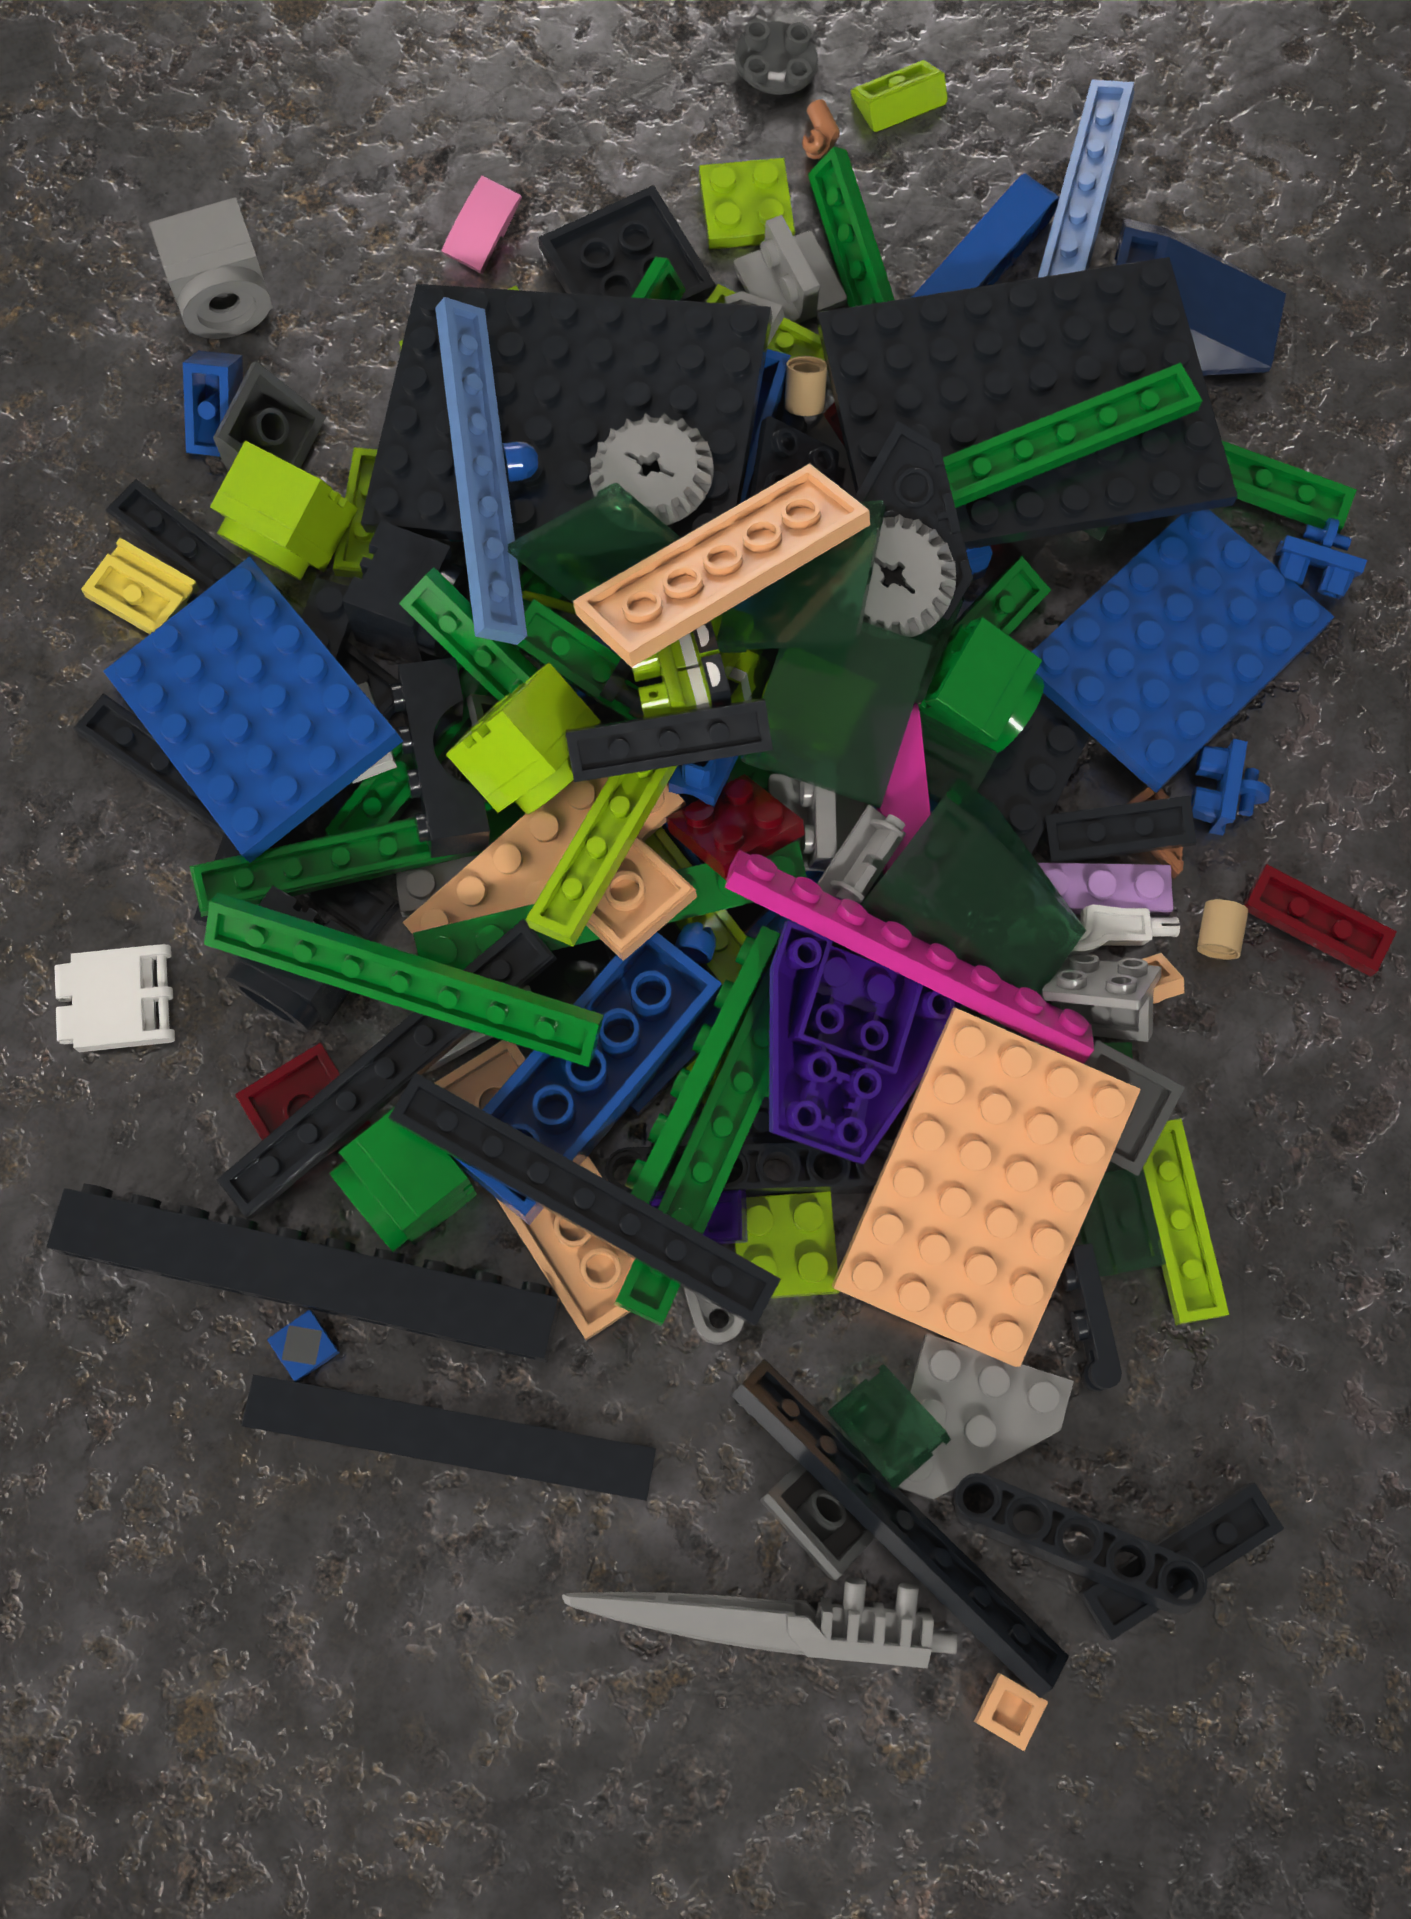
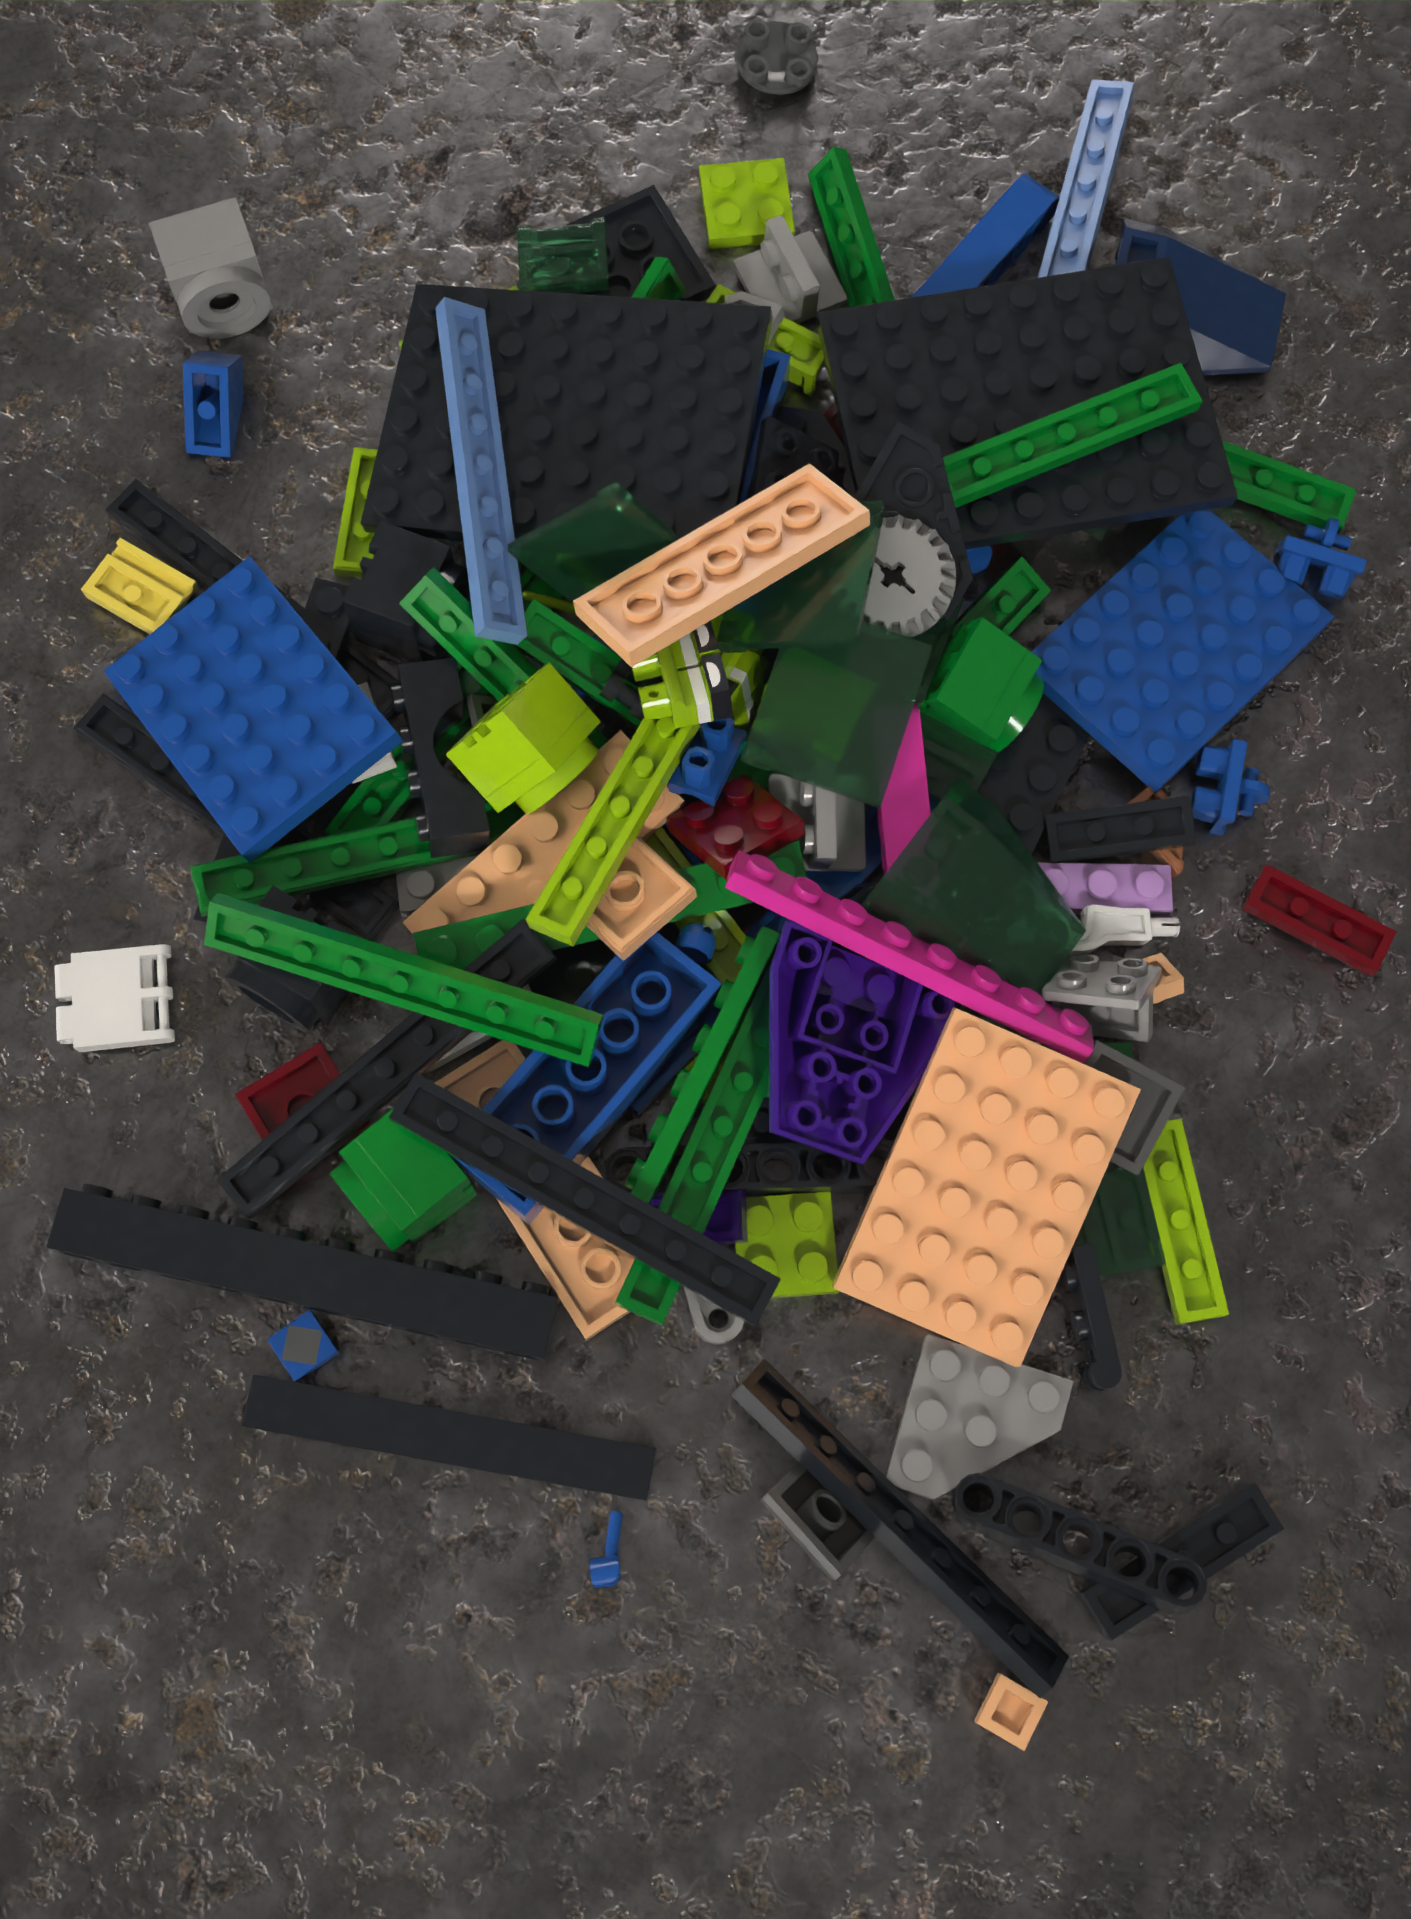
lime piece [210,441,358,580] -> none
dark grey slope [213,361,326,471] -> none
bright pink slope [441,176,522,274] -> none
blue hinge [503,441,538,482] -> none
light grey piece [562,1578,957,1668] -> none
black plate [566,698,773,782] -> none
light grey gear [589,413,714,528] -> none
tan beam [784,356,827,416] -> none
nougat arm [802,99,840,159] -> none
light grey hinge [817,805,906,904] -> none
clear green plate [827,1364,951,1490] -> none
lime slope [851,60,948,132] -> none
tan beam [1197,899,1249,960] -> none
none -> clear green plate [517,217,610,294]
none -> blue hand [589,1511,623,1588]

